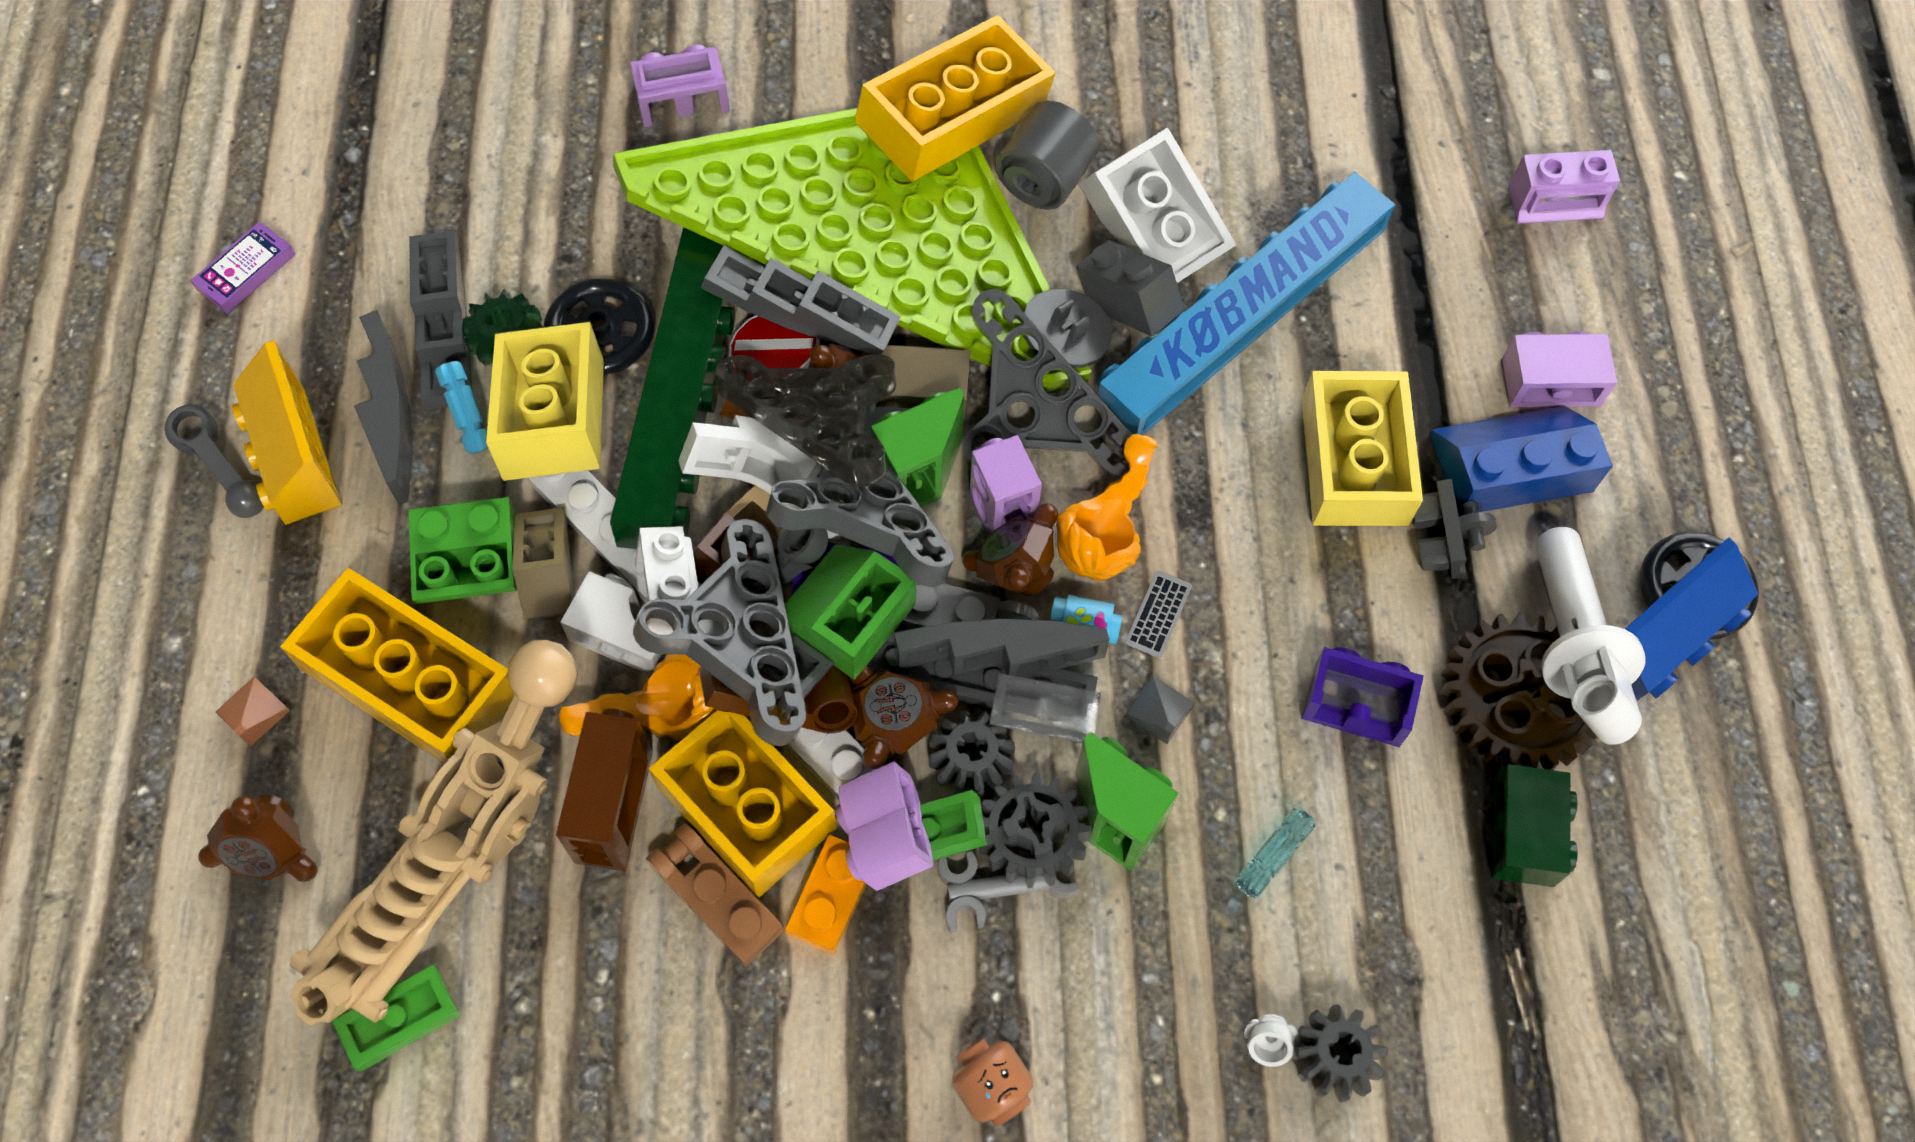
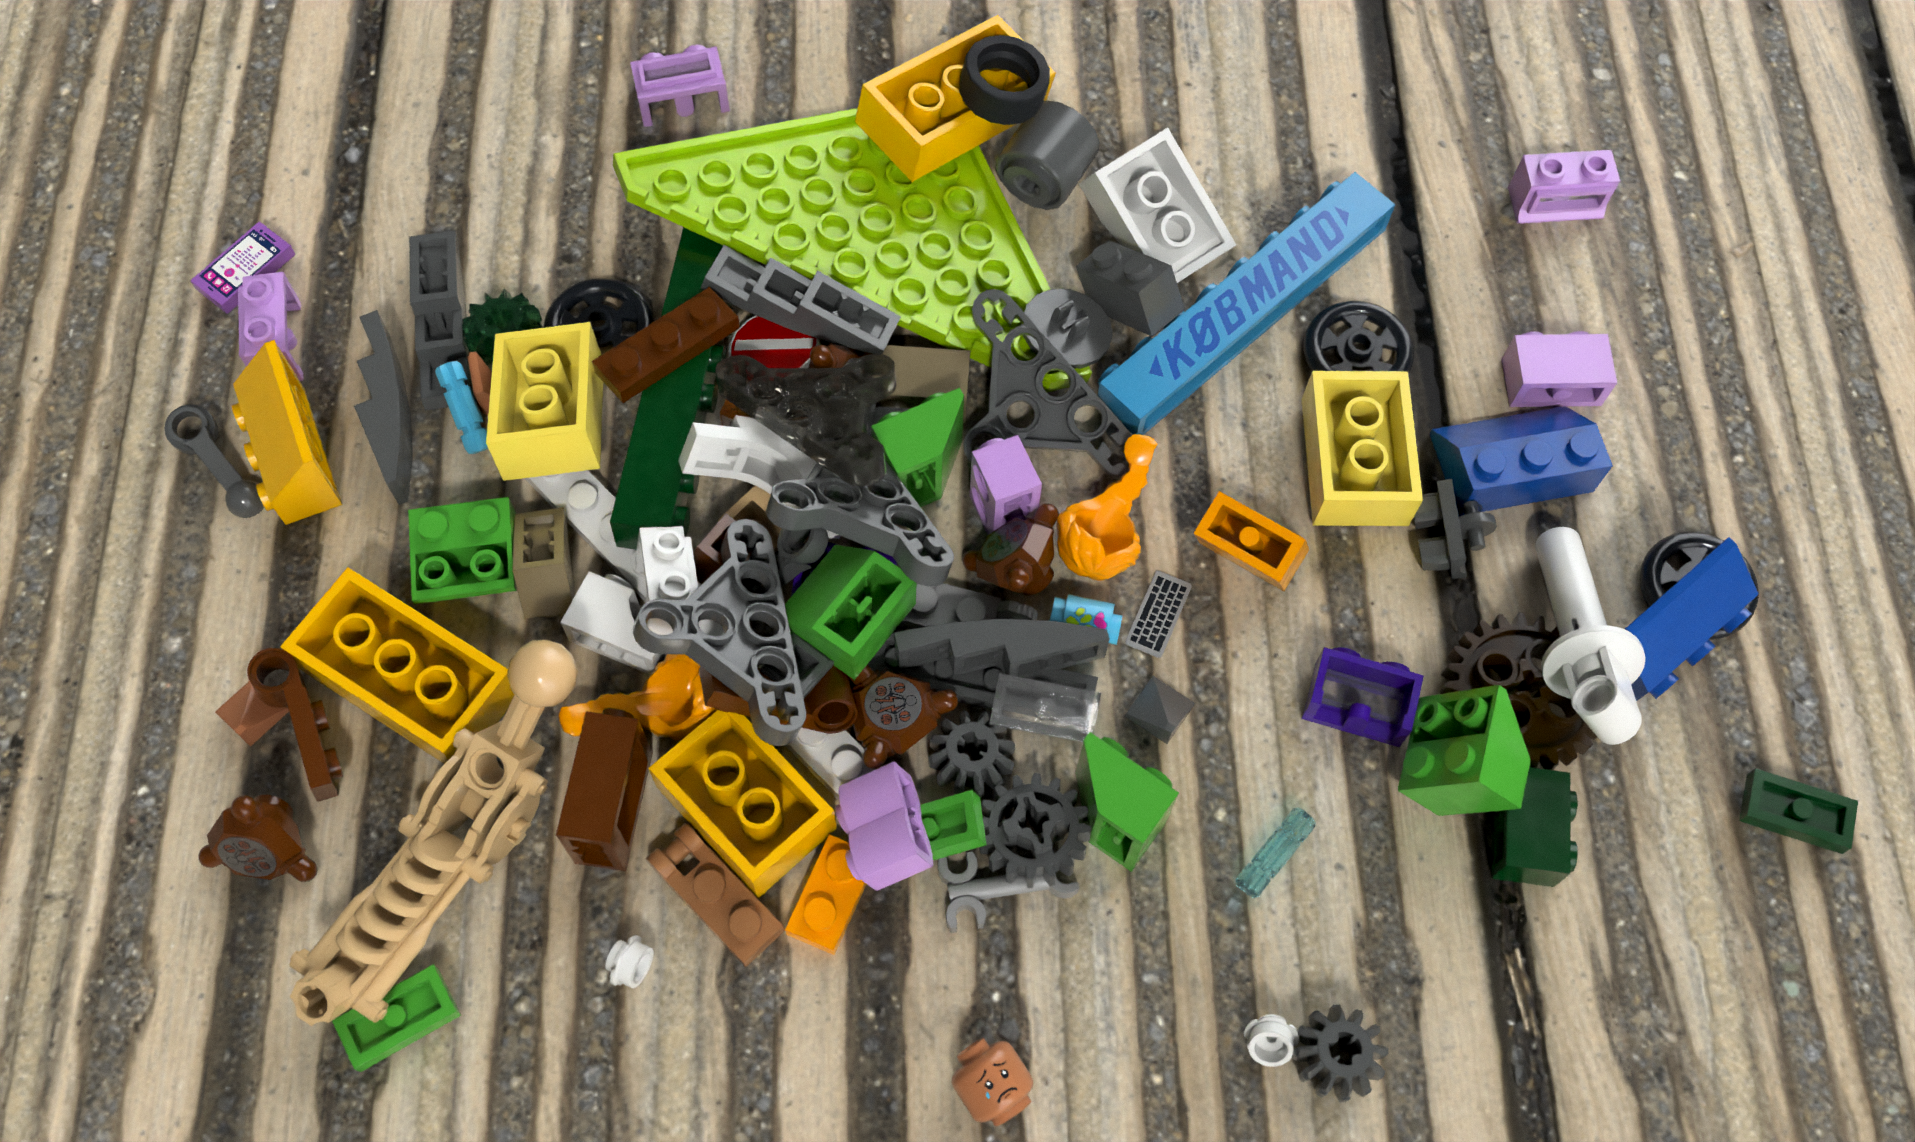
none -> lavender window [238,271,303,381]
none -> reddish brown plate [247,648,344,802]
none -> nougat slope [467,351,492,417]
none -> reddish brown plate [592,287,740,403]
none -> white plate [605,935,654,988]
none -> black tyre [959,35,1050,125]
none -> light orange brick [1194,491,1309,591]
none -> black plate [1304,301,1414,375]
none -> bright green slope [1397,685,1531,816]
none -> dark green plate [1739,768,1858,854]

